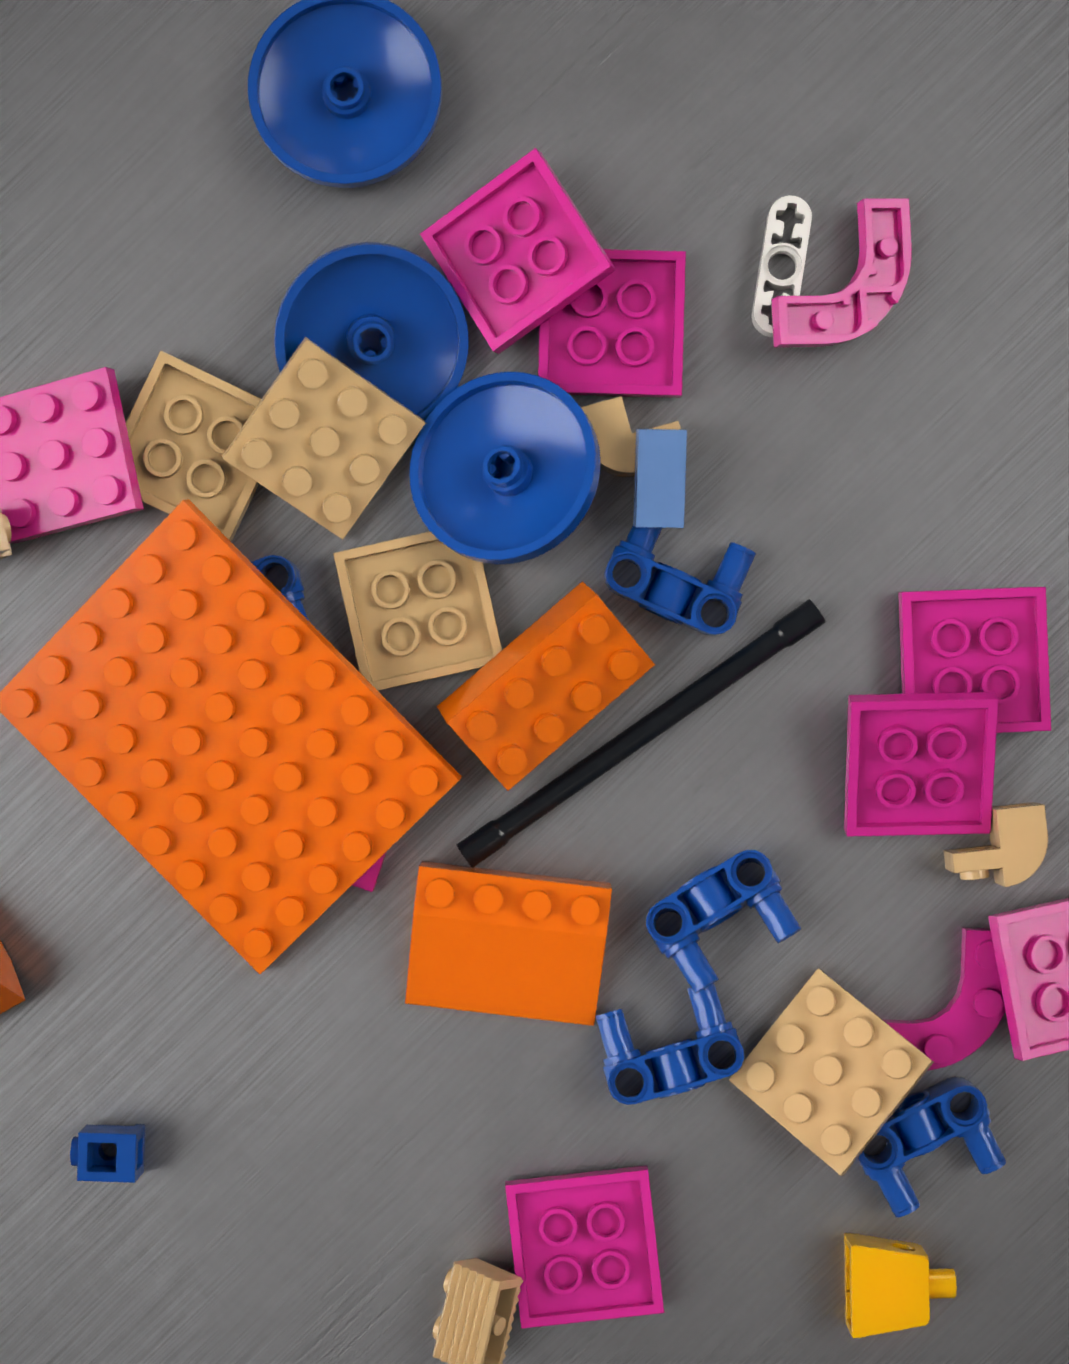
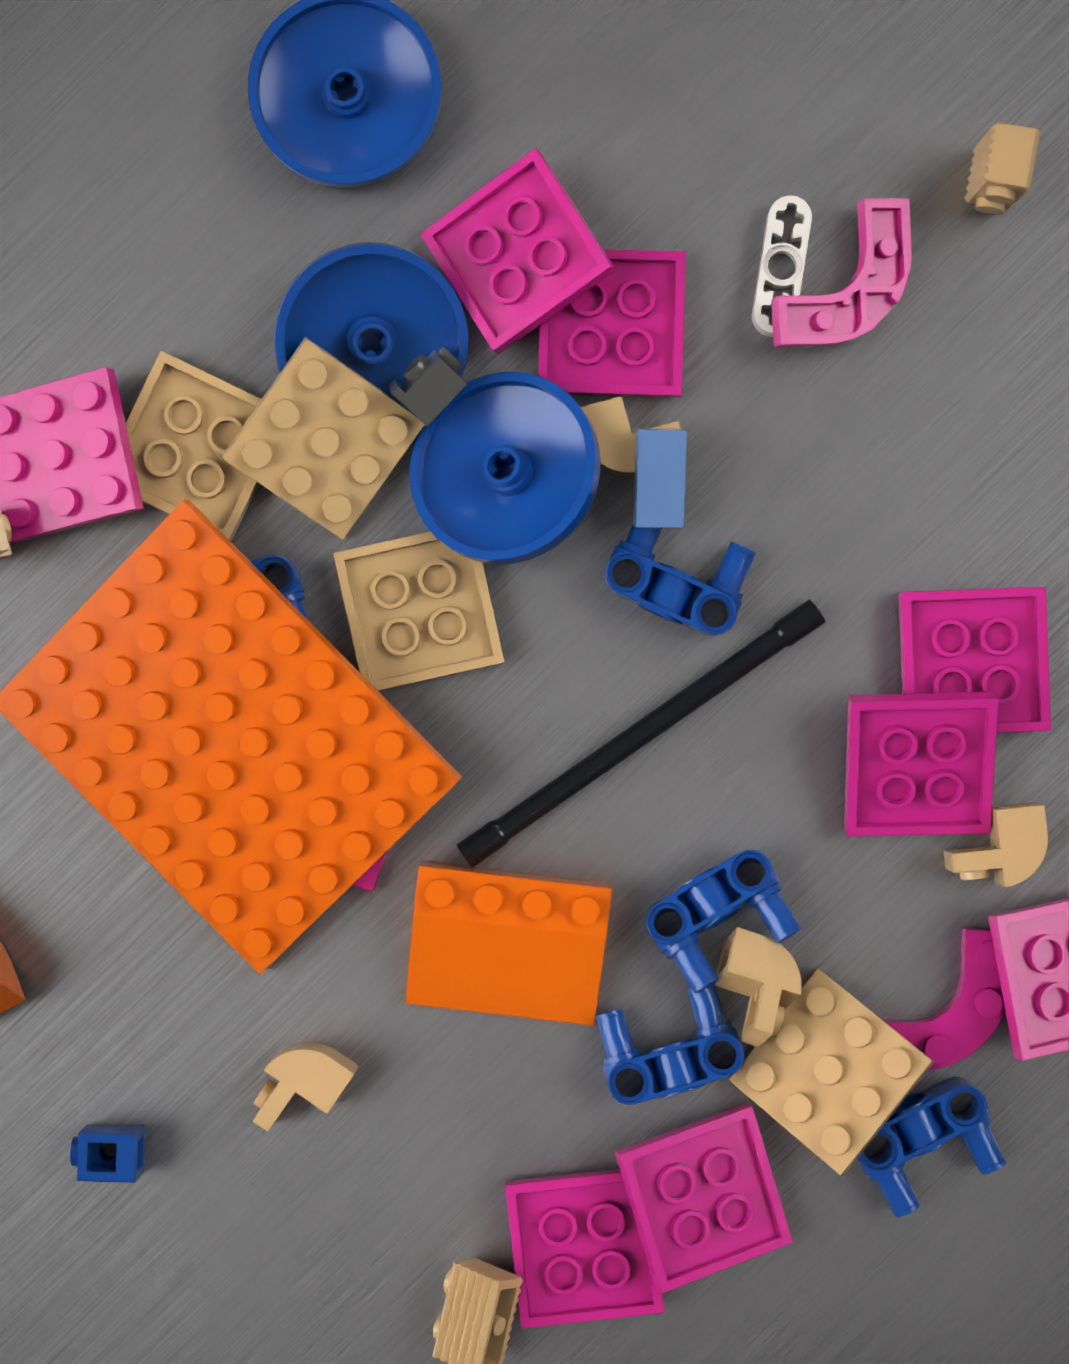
orange brick [436,581,655,791] -> none
yellow torso [844,1233,957,1338] -> none
none -> tan brick [252,1041,359,1132]
none -> dark grey brick [388,346,467,426]
none -> dark pink plate [615,1103,793,1294]
none -> tan brick [714,927,802,1047]
none -> tan brick [964,122,1040,214]

